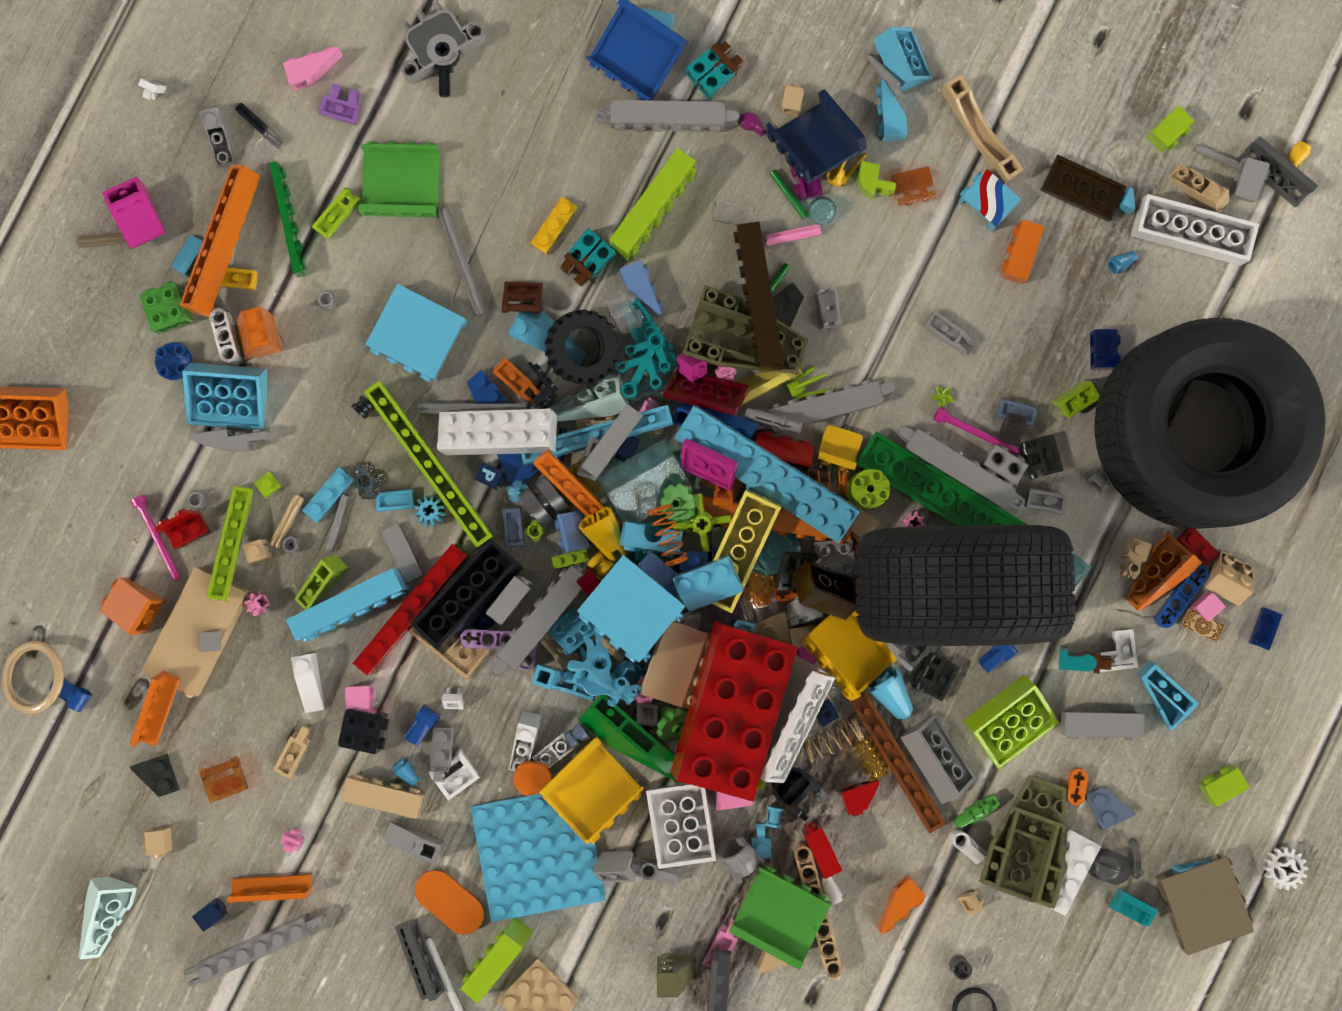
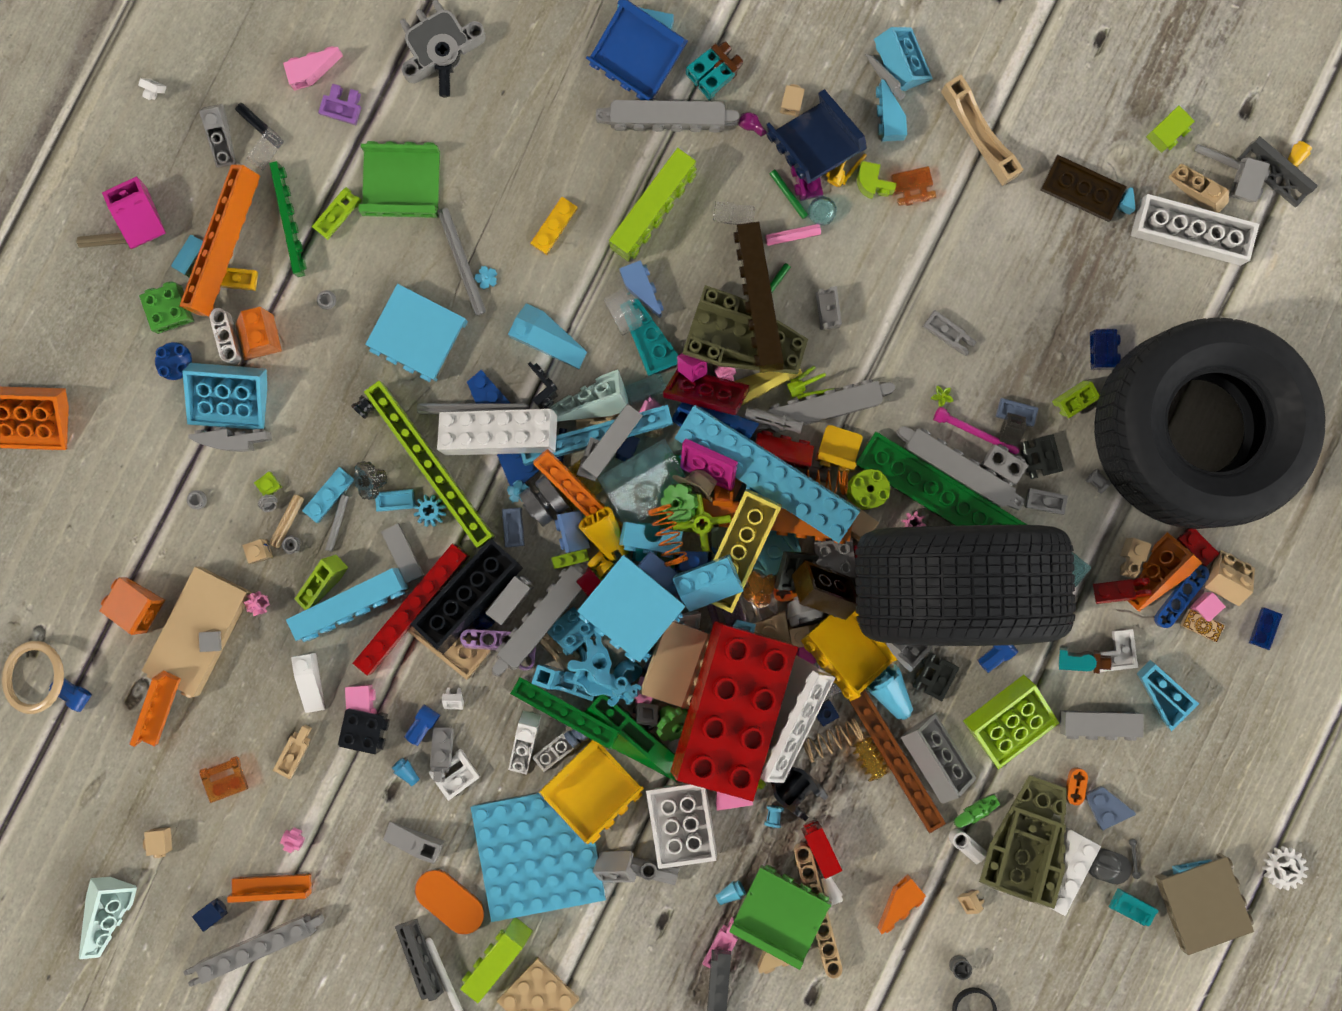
dark pink piece [130,495,180,581] -> none
pearl dark grey wing [130,753,180,797] -> none
red bracket [153,509,211,550] -> none
lime plate [206,486,254,602] -> none
tan brick [341,773,425,819] -> none
dark blue brick [474,462,506,490] -> none
orange hinge [492,358,540,406] -> none
copper plate [502,282,543,314] -> none
orange tile [513,760,552,796] -> none
lime plate [524,519,547,542] -> none
black tyre [544,309,621,384] -> none
teal hips [560,228,617,287] -> none
tan axle [592,635,626,662] -> none
teal plant [616,333,671,399] -> none
olive wedge [657,953,696,998] -> none
light grey helmet [717,837,764,884] -> none
medium azure plate [751,823,771,858] -> none
pearl dark grey wing [773,282,804,327] -> none
red slope [839,778,880,816] -> none
panel [958,169,1021,231] -> none
orange brick [1000,219,1044,284] -> none
dark azure cone [1107,250,1138,274] -> none
lime brick [1198,765,1250,807] -> none
none -> light grey plate [258,495,278,512]
none -> medium azure plant [474,266,497,289]
none -> green plate [510,677,620,750]
none -> dark tan piece [672,470,717,502]
none -> medium azure cone [716,880,746,905]
none -> red hinge [1093,578,1152,604]

